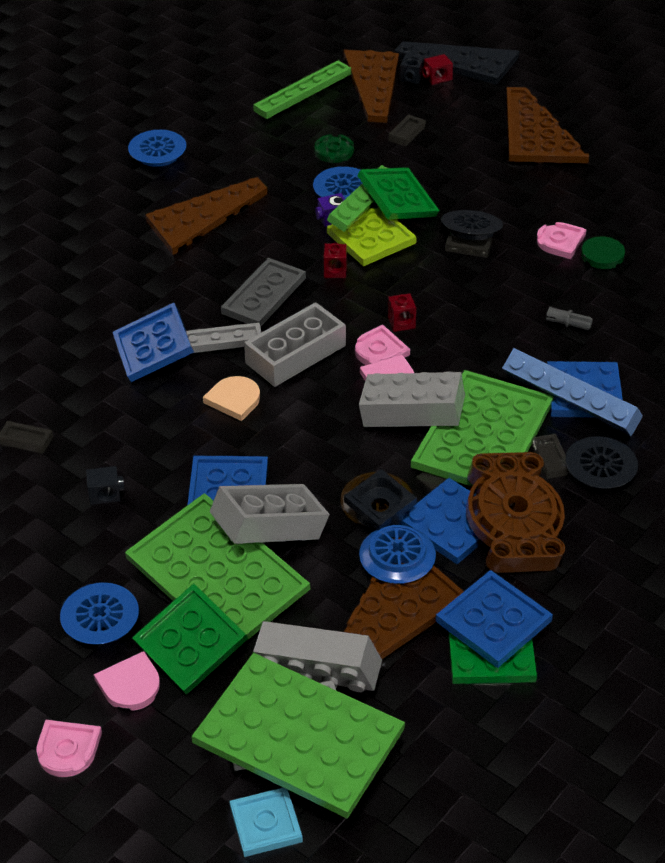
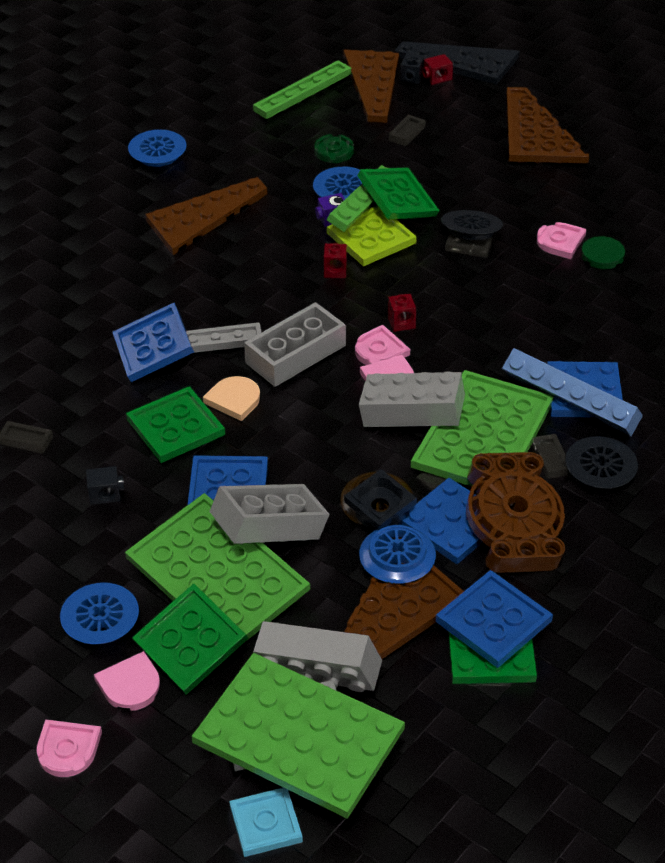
dark grey plate [221,258,306,327] -> none
dark grey axle [546,307,592,330] -> none
none -> green plate [126,386,225,463]

